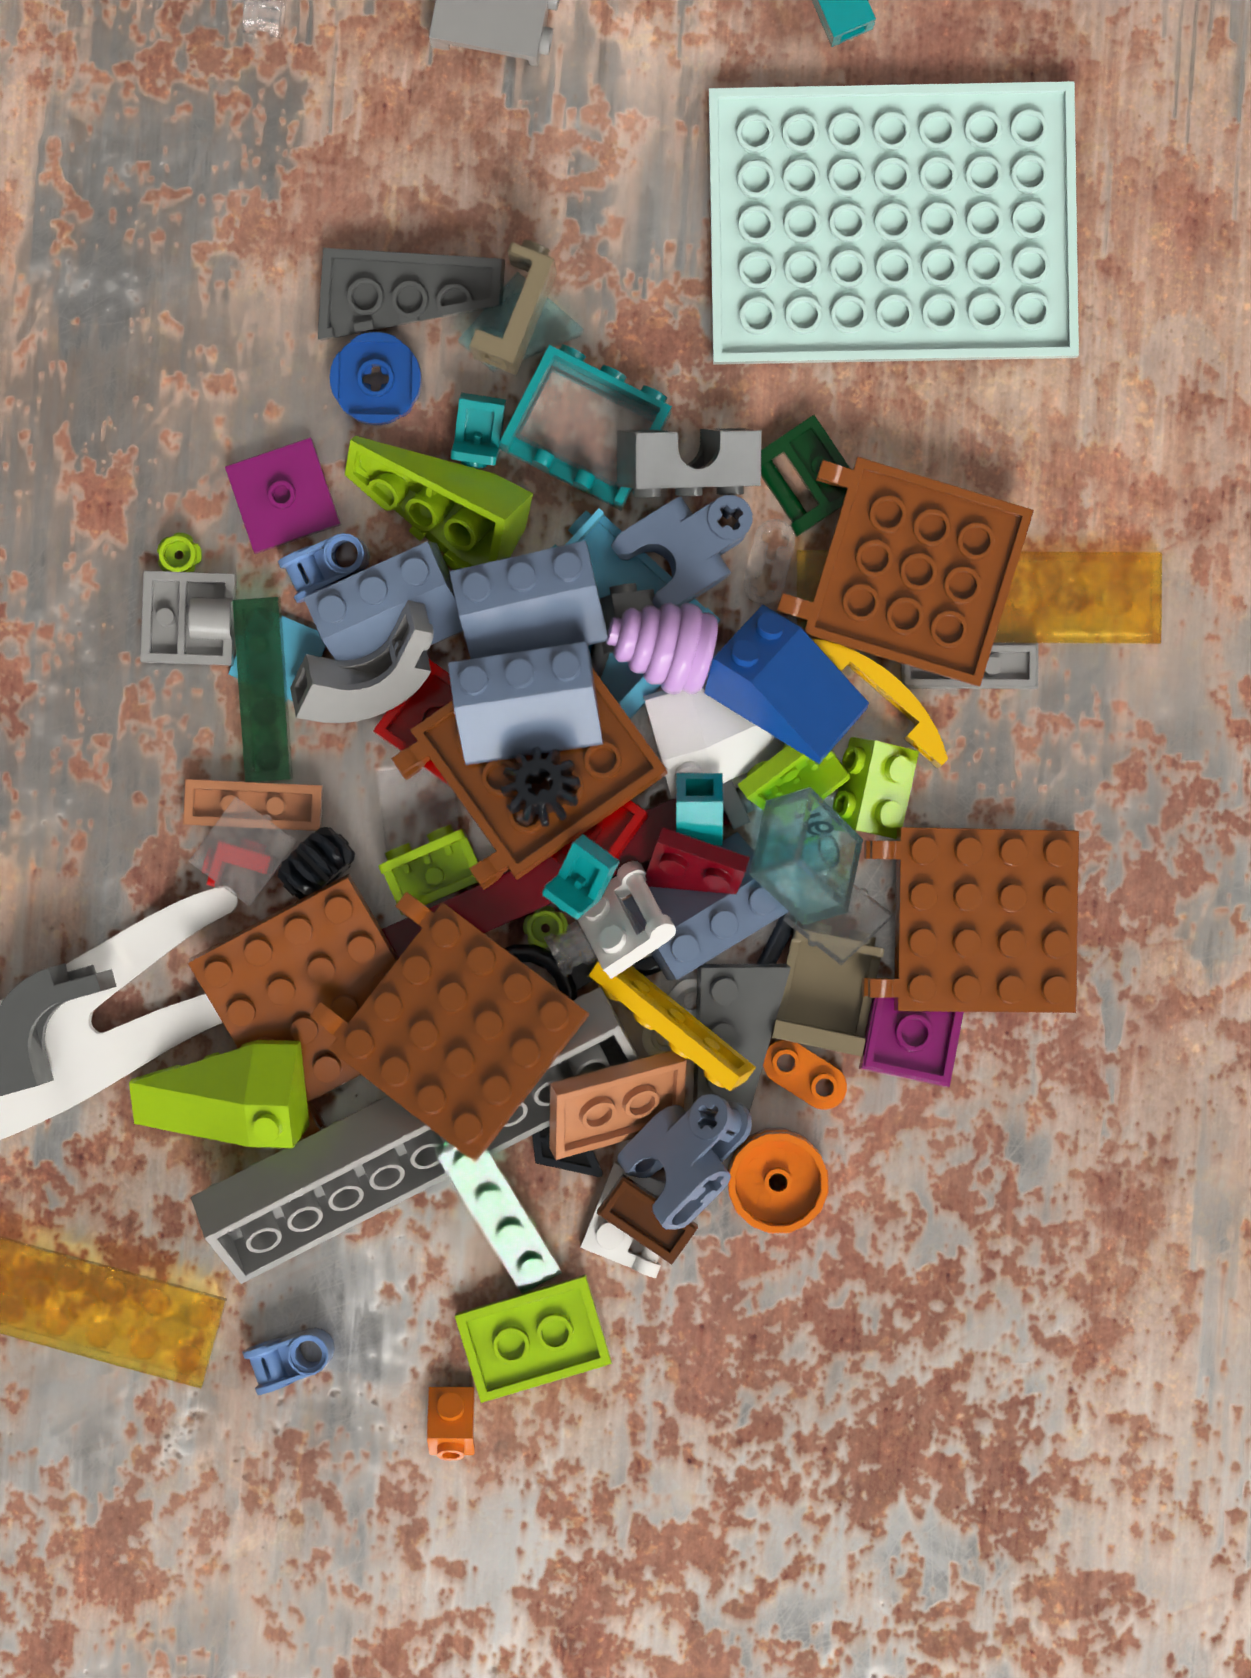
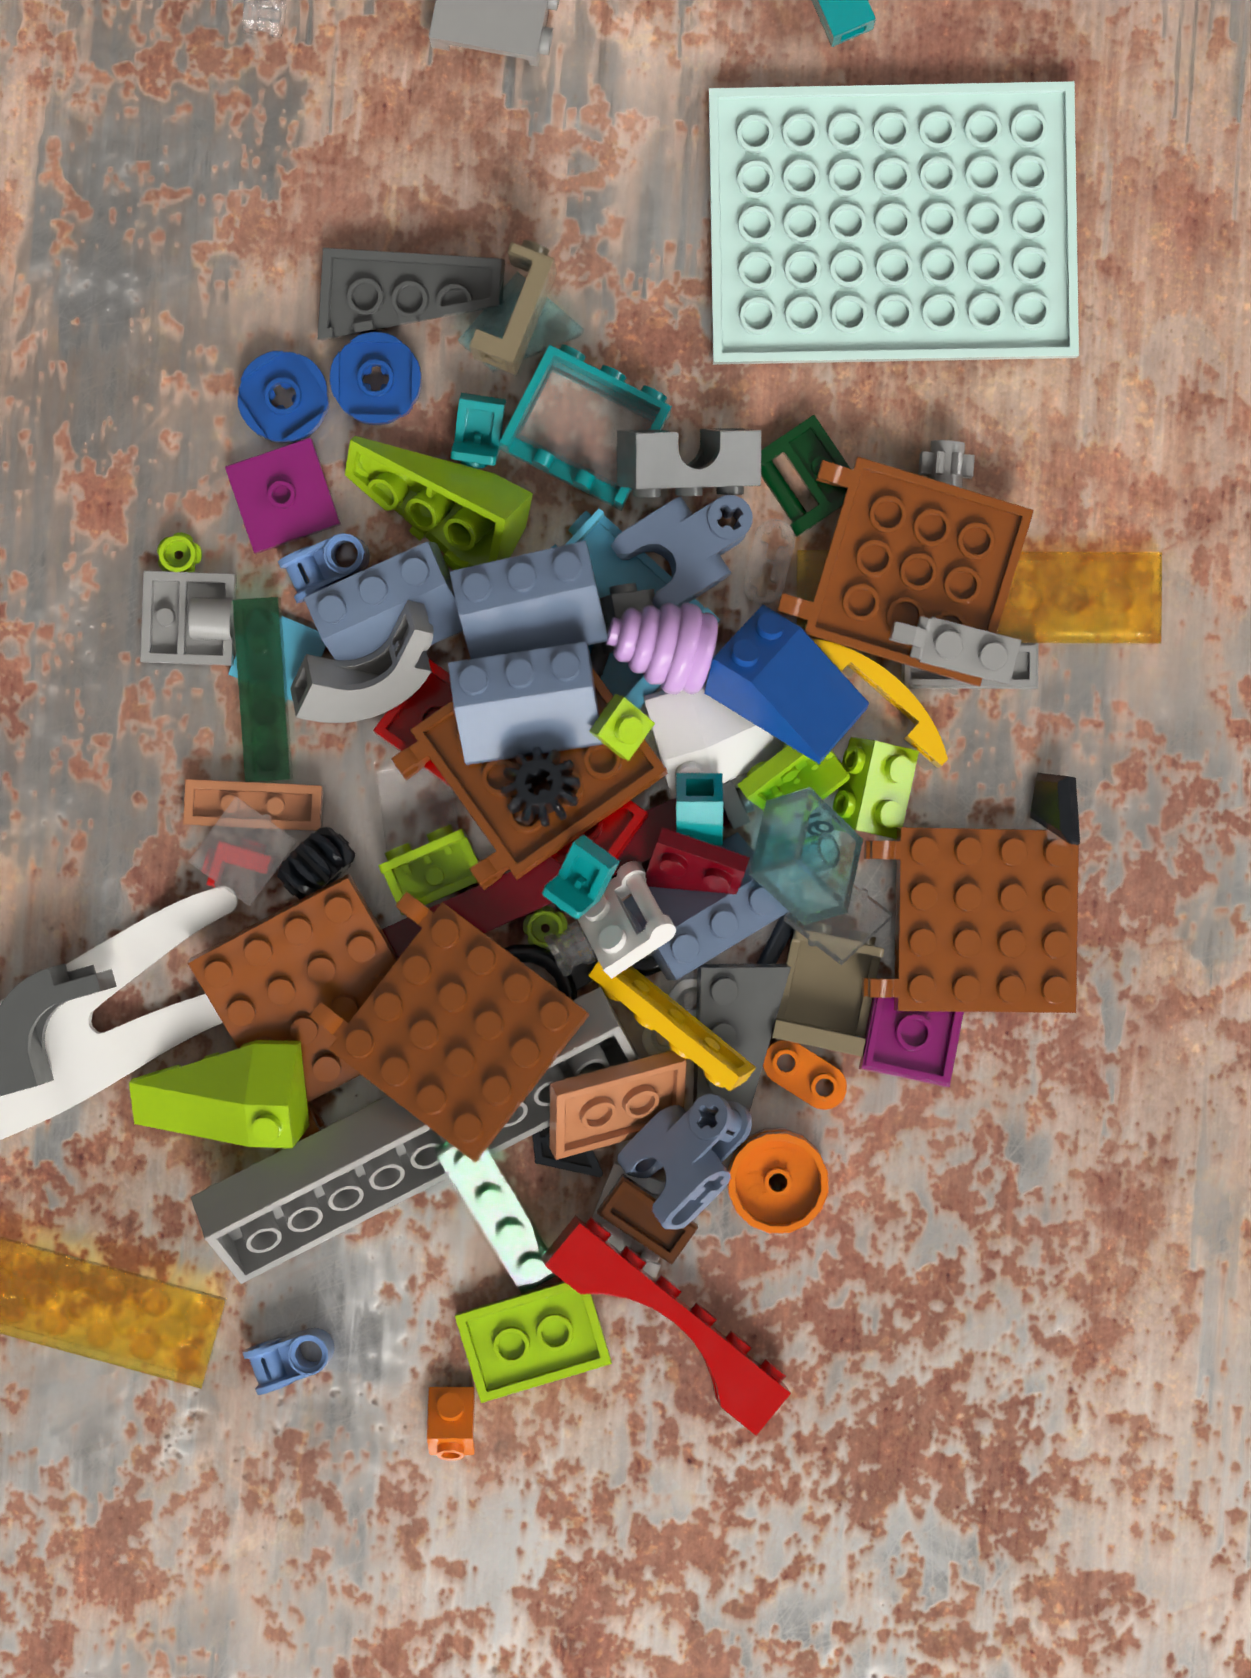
none -> blue plate [238,351,330,443]
none -> red arch [541,1215,791,1436]
none -> lime plate [589,694,655,761]
none -> light grey hinge [889,616,1022,685]
none -> light grey gear [918,440,975,488]
none -> black piece [1030,773,1080,845]

